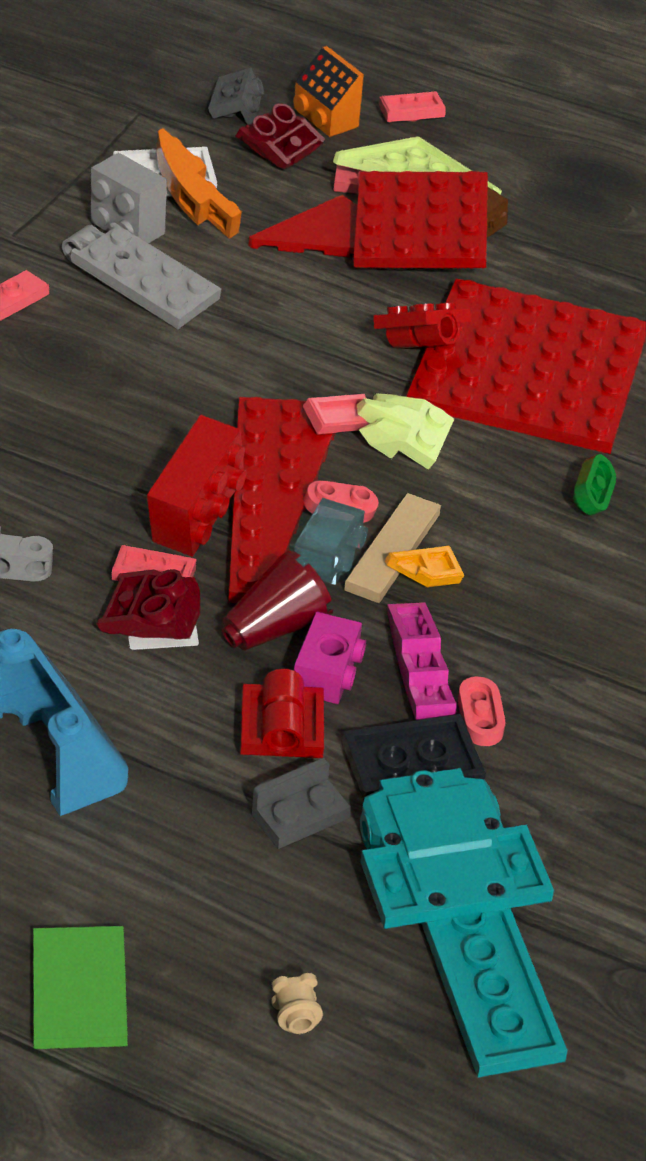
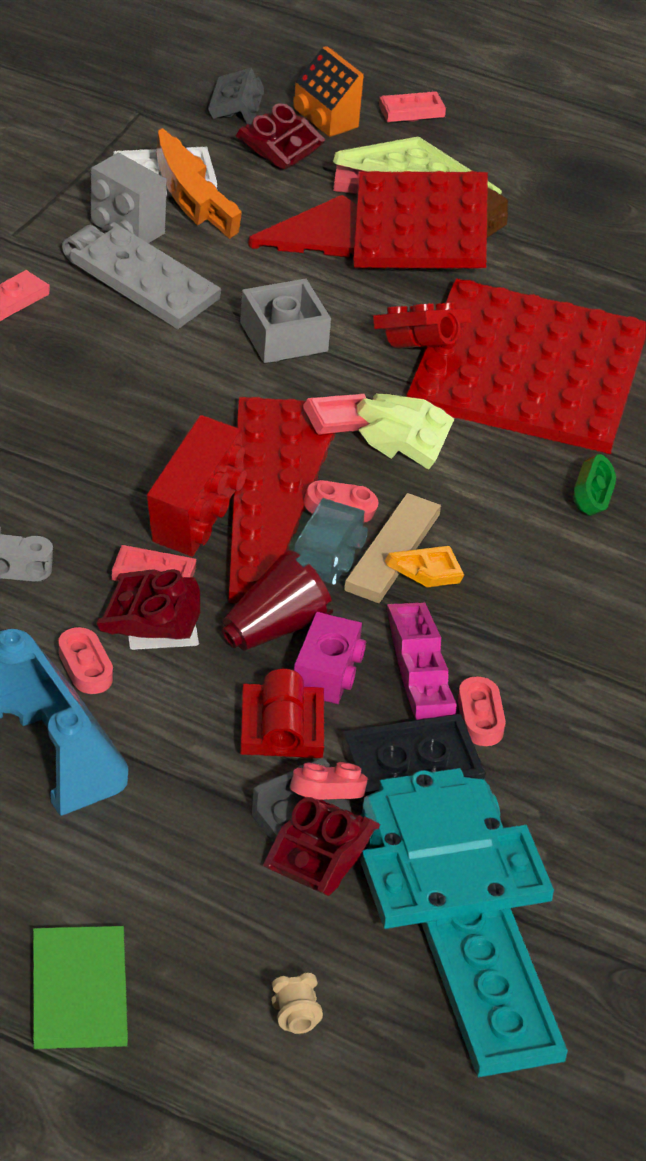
none -> coral plate [59,627,113,694]
none -> light grey brick [240,279,331,363]
none -> dark red slope [263,797,380,896]
none -> coral plate [290,762,368,799]

